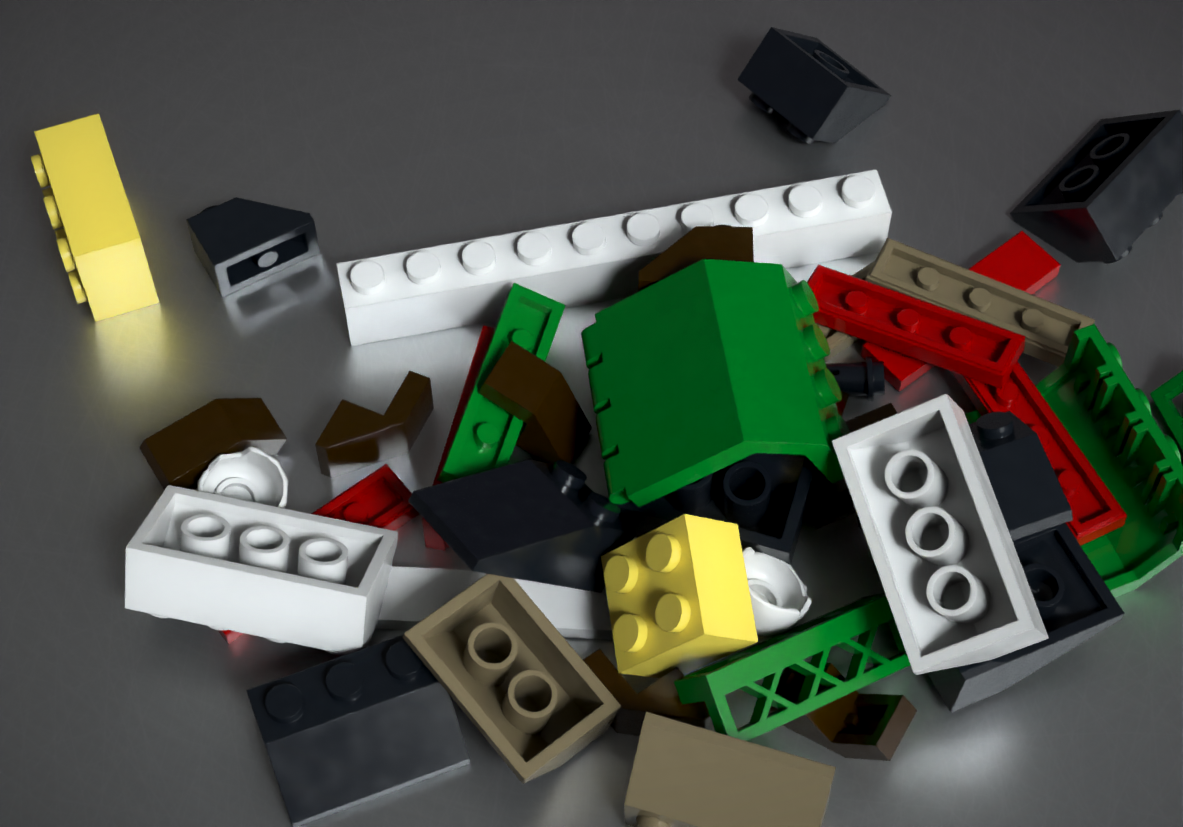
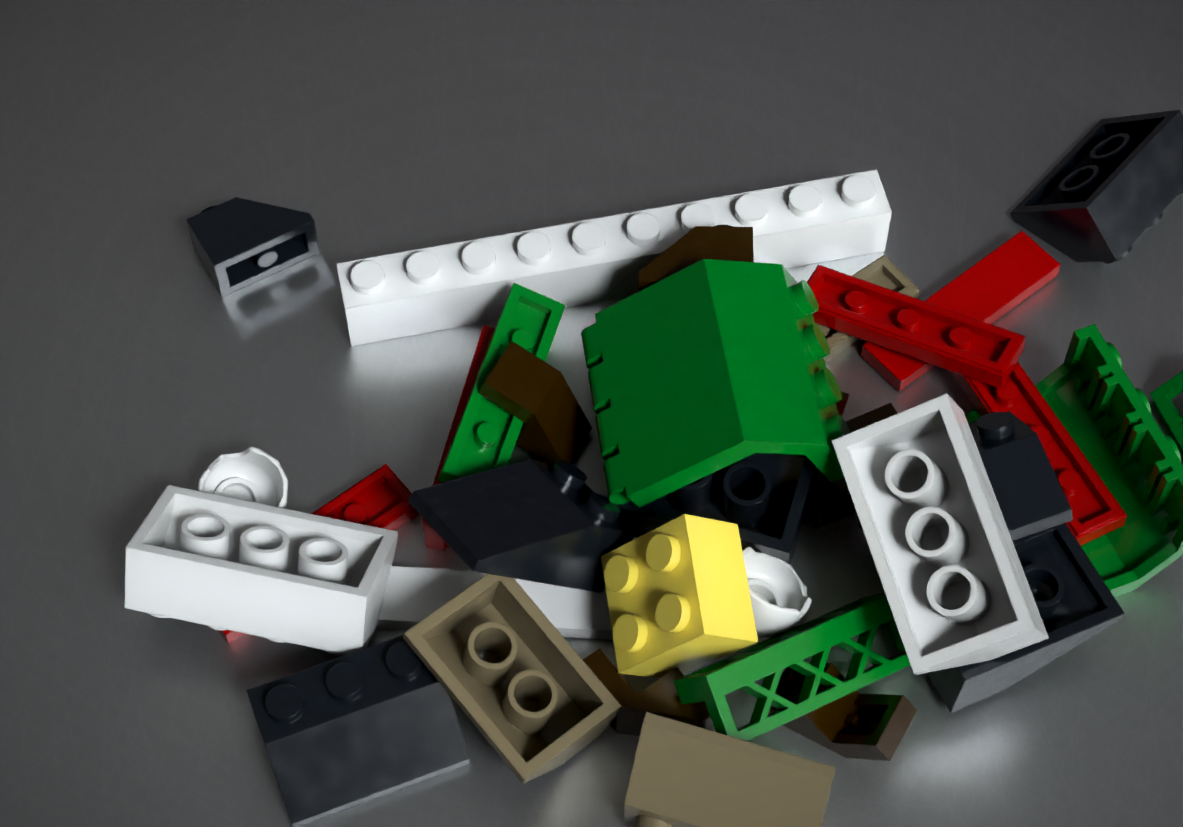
light yellow brick [30,113,159,322] -> none
dark brown slope [139,398,287,490] -> none
dark brown slope [315,371,434,478] -> none
black slope [737,27,891,144] -> none
black pin [825,356,885,401] -> none
dark tan tile [865,237,1095,367] -> none

